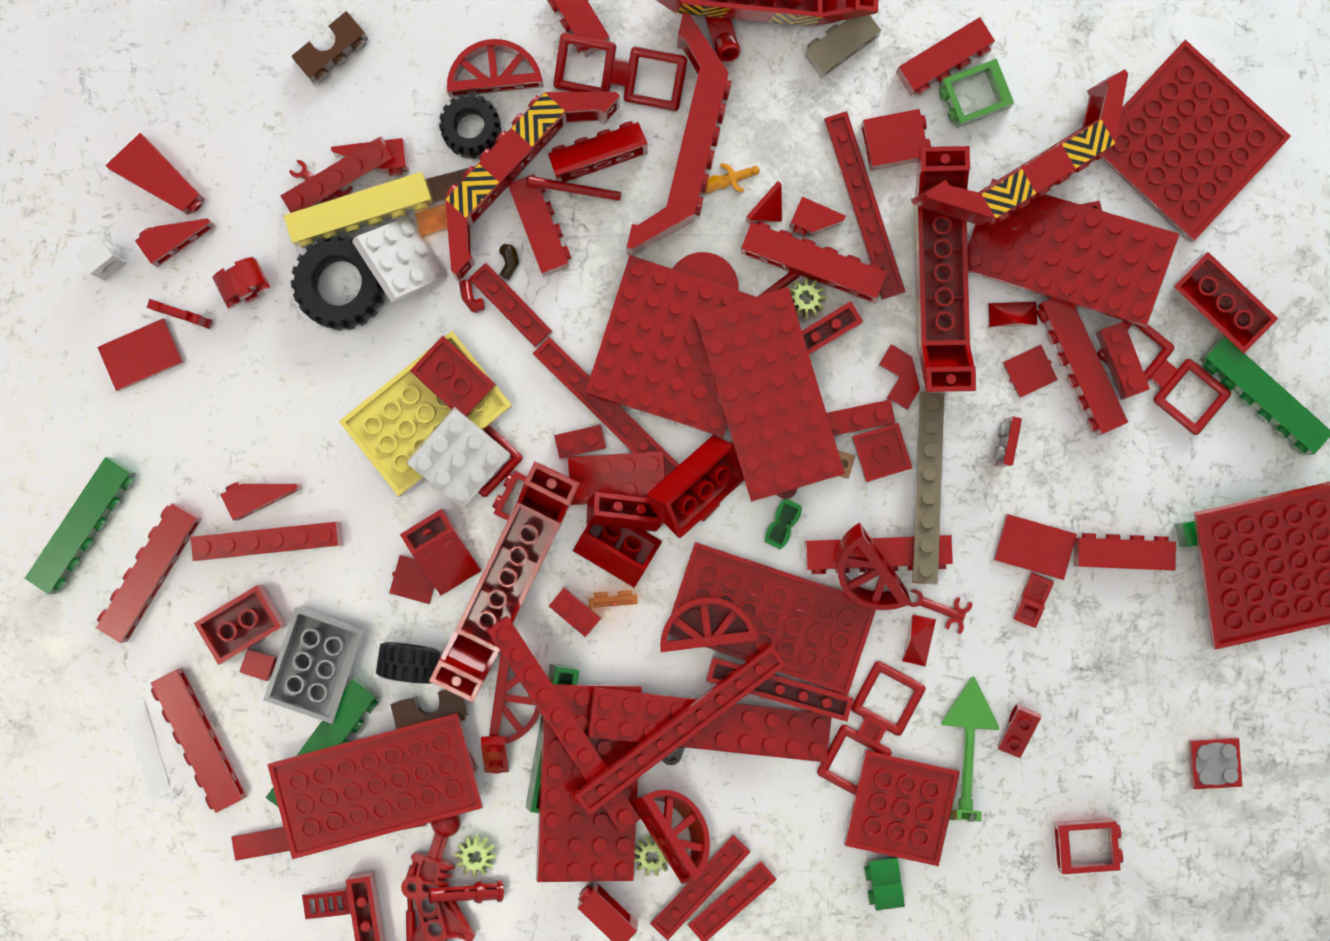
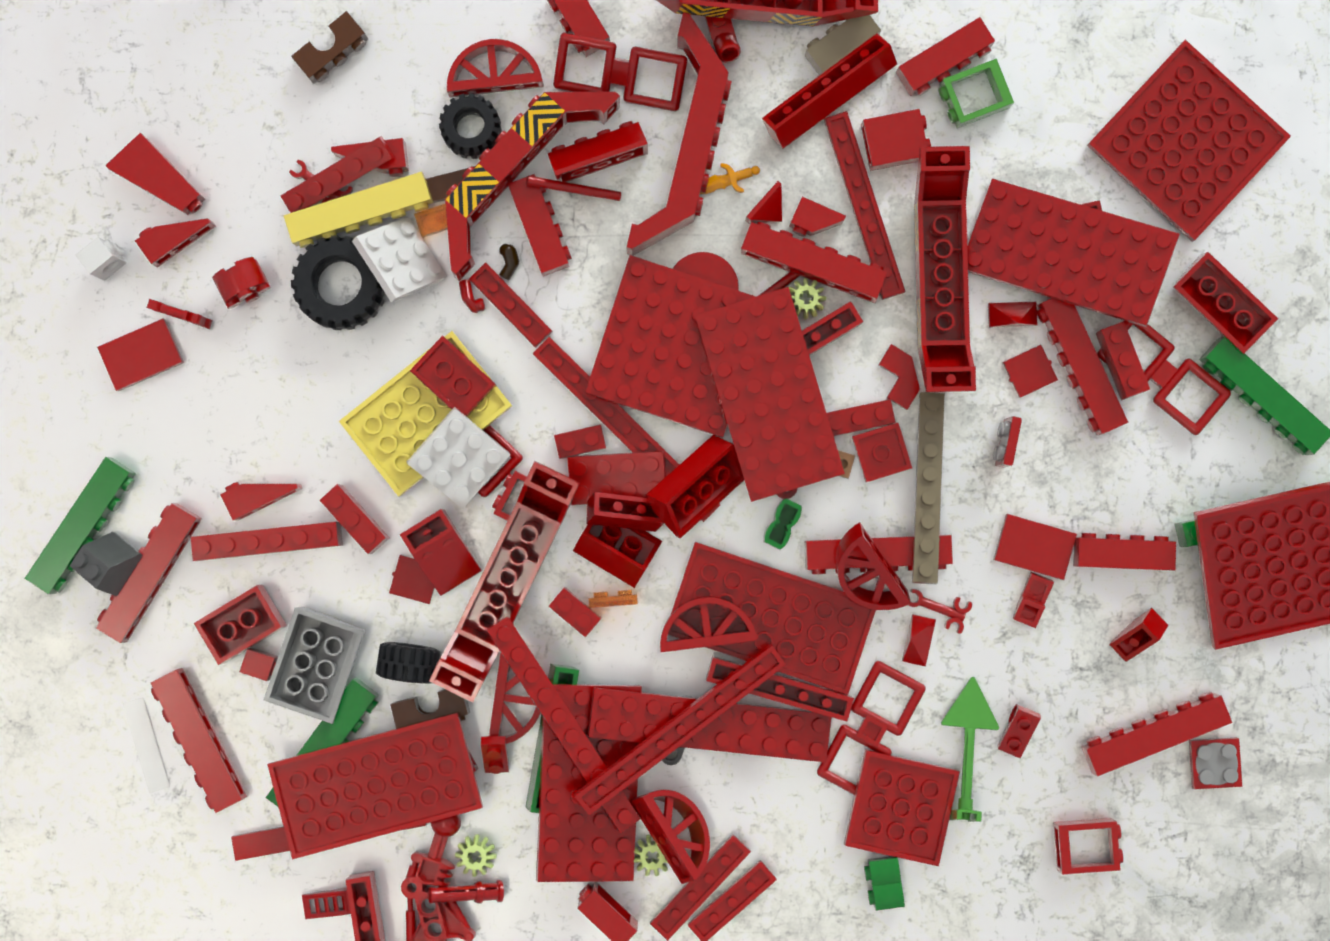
red slope [911,69,1128,226] -> none
none -> dark grey slope [70,532,143,596]
none -> red brick [319,484,390,554]
none -> red brick [762,33,897,149]
none -> red brick [1081,692,1233,777]
none -> red slope [1109,608,1169,662]

